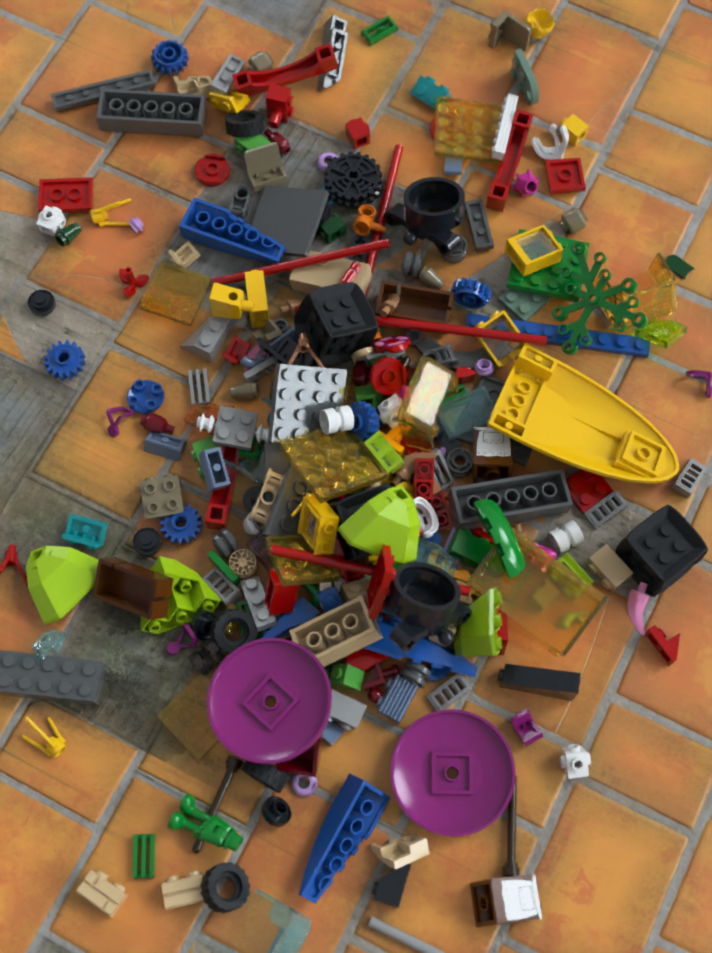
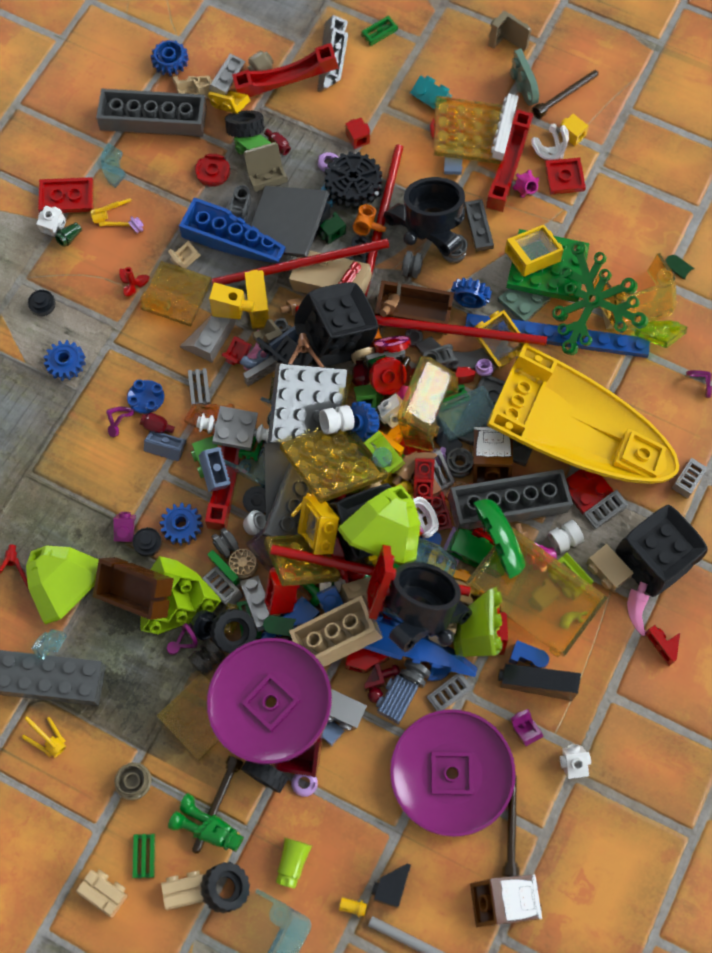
dark grey plate [51,69,156,112] -> none
teal bracket [61,513,109,550] -> none
dark tan bracket [140,474,184,519] -> none
dark tan cone [231,381,259,399] -> none
tan piece [248,468,285,526] -> none
black plate [261,796,291,827] -> none
red brick [265,84,294,129] -> none
blue wedge [299,773,391,903] -> none
bright green slope [324,664,364,691] -> none
tan slope [370,834,429,870] -> none
dark tan cone [417,266,445,290] -> none
yellow hair [525,8,555,40] -> none
dark tan head [559,207,588,234] -> none
none -> clear light blue tile [101,143,126,188]
none -> magenta bracket [113,512,136,542]
none -> dark tan piece [114,762,152,800]
none -> dark green piece [263,616,296,637]
none -> lime plant [276,837,312,888]
none -> yellow pin [339,897,367,918]
none -> clear light blue tile [372,447,393,468]
none -> blue leg [508,640,549,669]
none -> dark brown piece [532,70,599,119]

